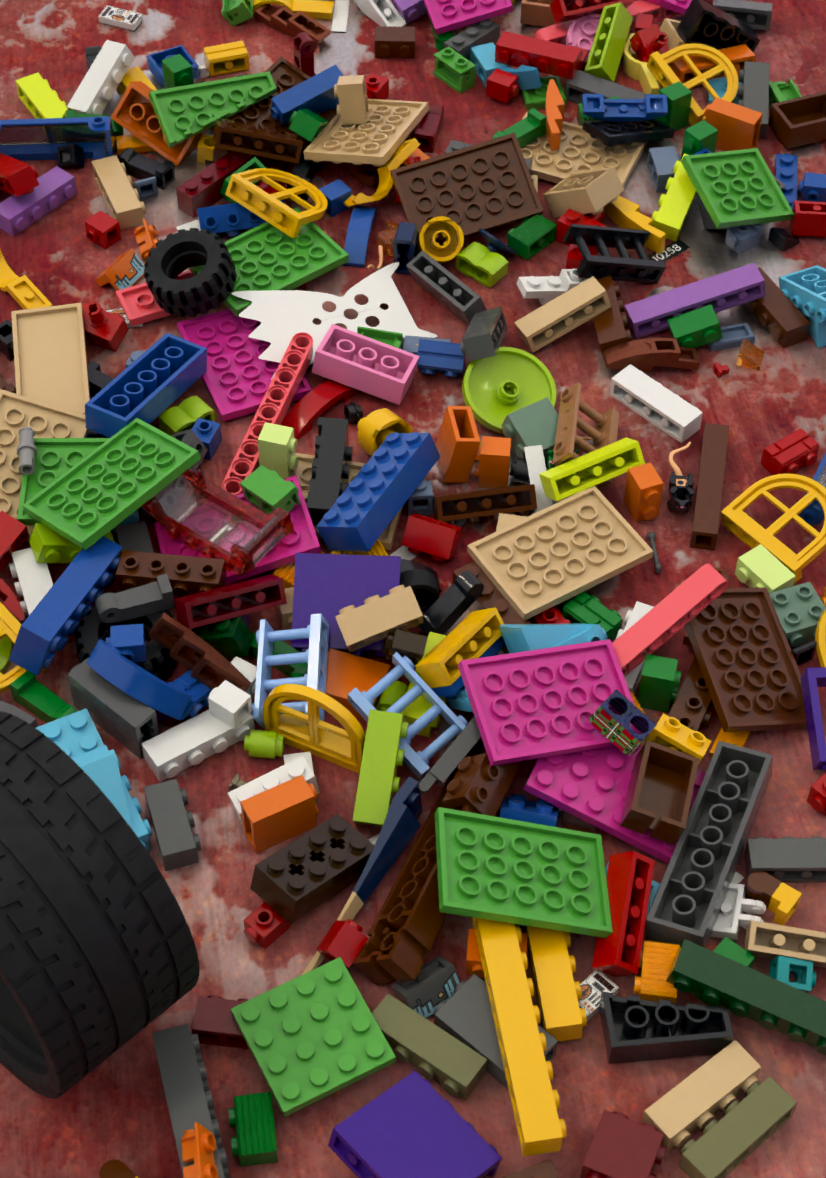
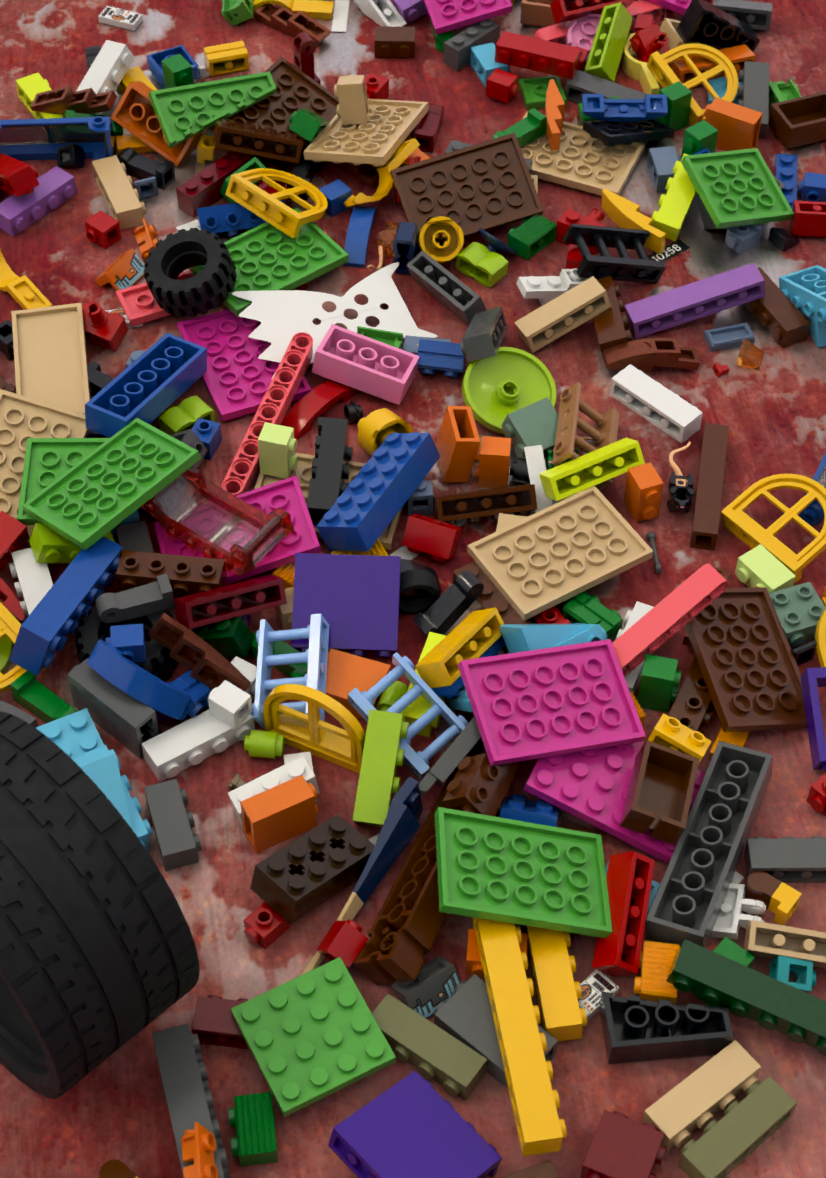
light grey pin [17,427,37,475] -> none
bright green hinge [240,465,301,522] -> none
blue slope [270,65,344,126] -> none
tan brick [335,585,423,652] -> none
dark brown brick [380,628,427,668] -> none
bright green hinge [433,47,476,94] -> none
dark azure slope [499,65,542,90] -> none
tan brick [543,167,624,218] -> none
piece [590,689,656,755] -> none
green brick [667,304,723,348] -> none
red brick [761,429,819,475] -> none
none -> copper slope [30,86,117,114]

